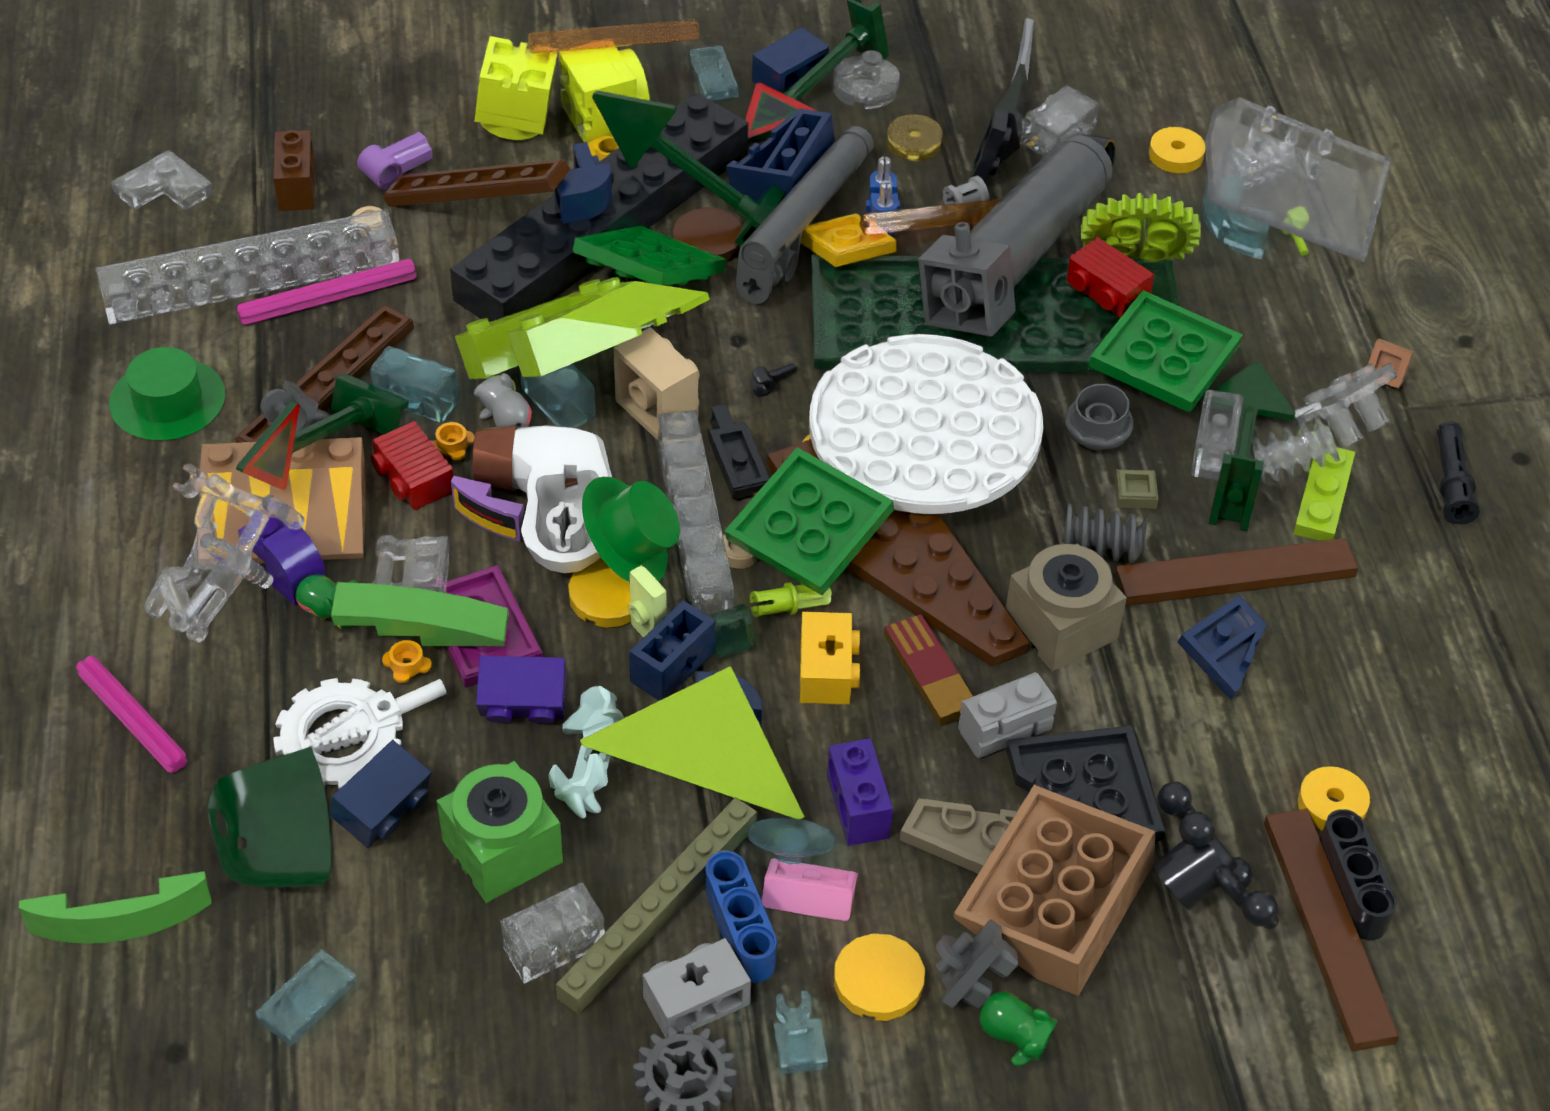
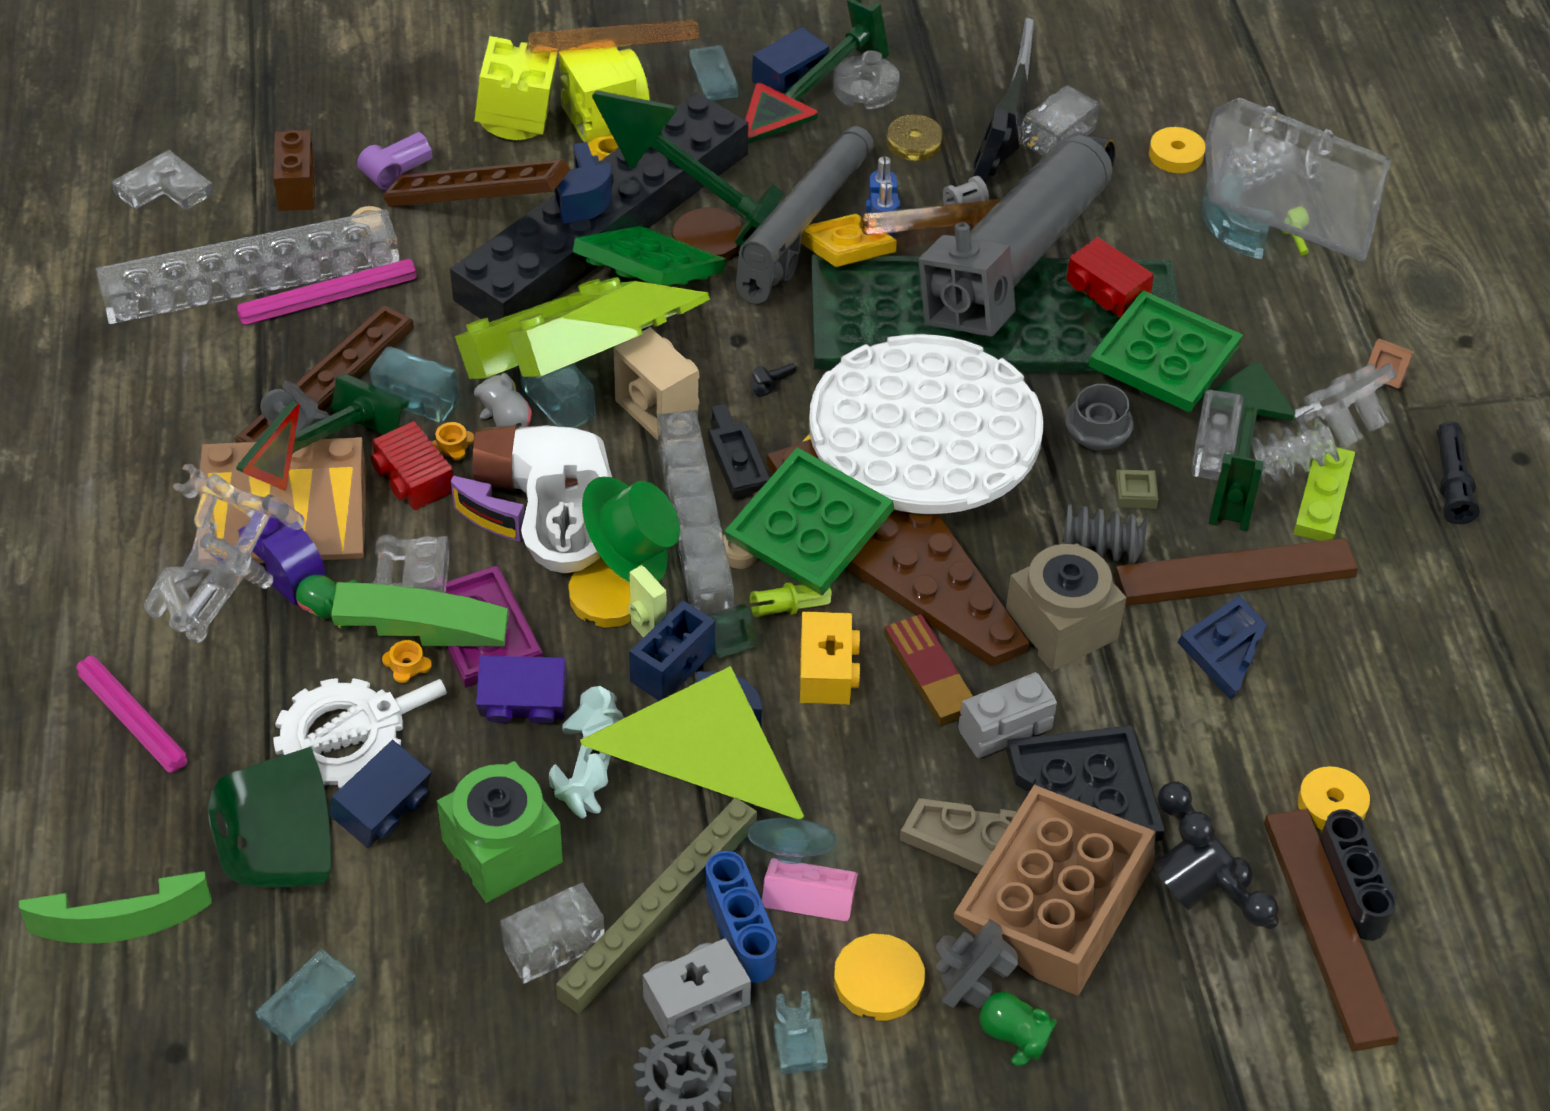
green hose [109,347,225,440] -> none
dark blue wedge [726,108,835,204] -> none
dark purple brick [827,738,893,846] -> none
lime gear [1081,193,1201,267] -> none

